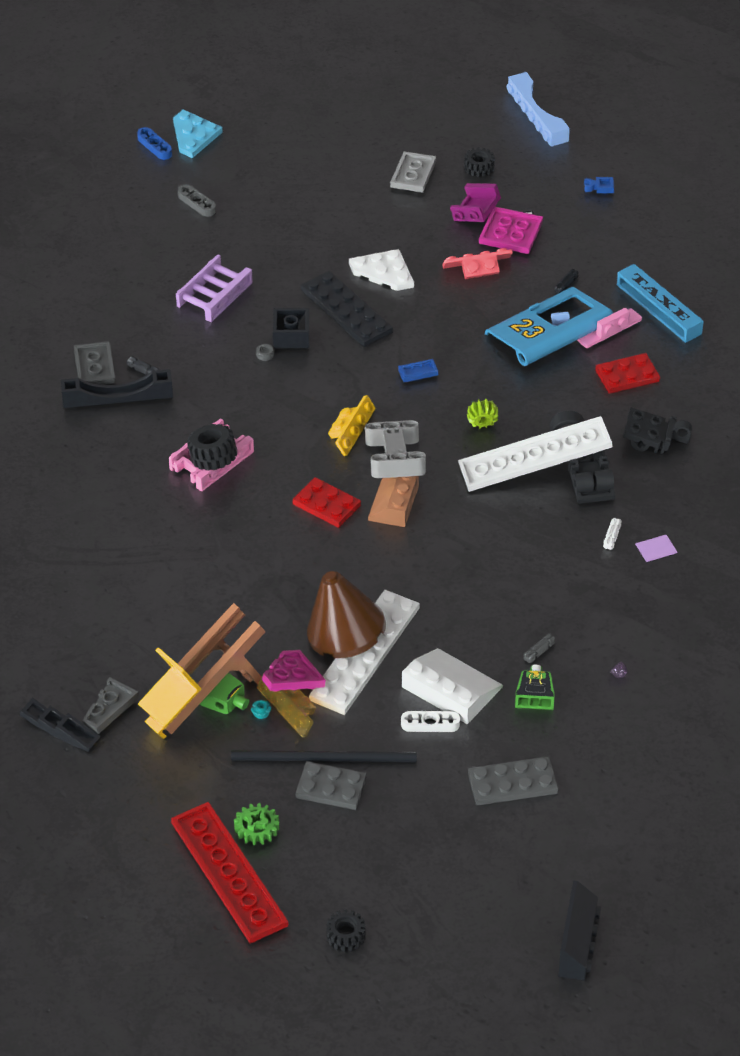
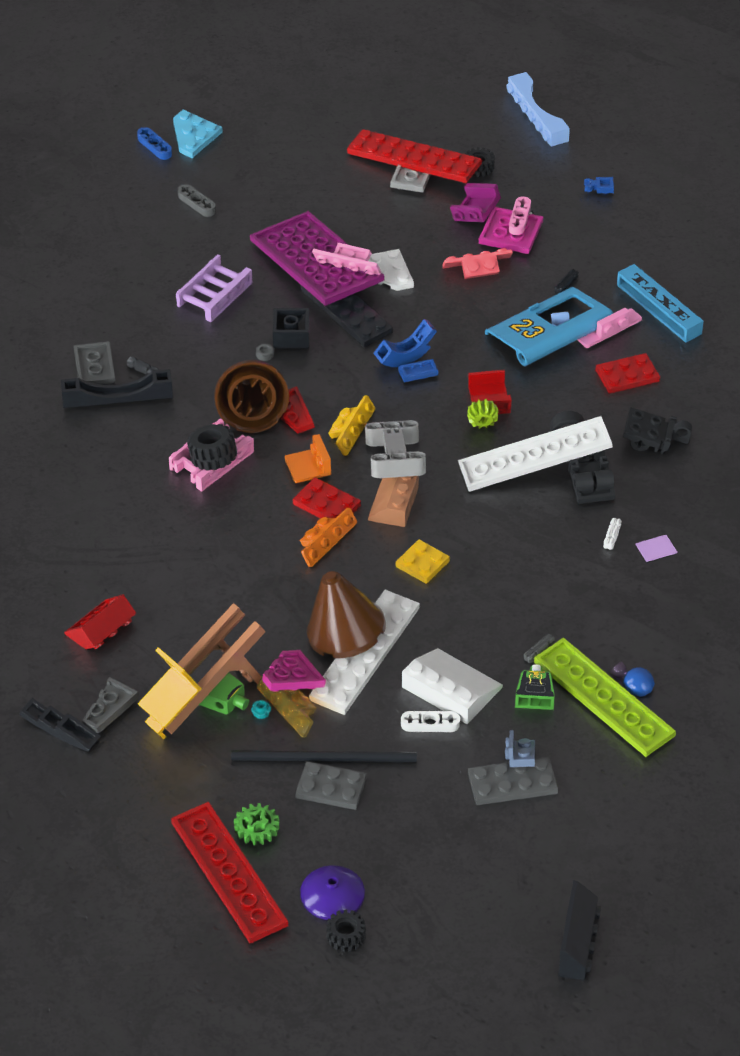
none -> red slope [64,594,137,649]
none -> reddish brown cone [214,360,289,433]
none -> magenta plate [250,211,385,306]
none -> red wing [280,386,315,434]
none -> orange bracket [285,434,331,483]
none -> orange bracket [300,508,357,567]
none -> dark purple dish [300,865,365,920]
none -> bright pink bracket [312,243,381,275]
none -> red plate [347,129,482,183]
none -> blue arch [373,319,437,367]
none -> yellow plate [396,539,450,584]
none -> red panel [468,370,511,414]
none -> sand blue bracket [505,730,536,767]
none -> bright pink beam [509,197,531,235]
none -> lime plate [534,638,676,757]
none -> blue hair [623,667,655,697]

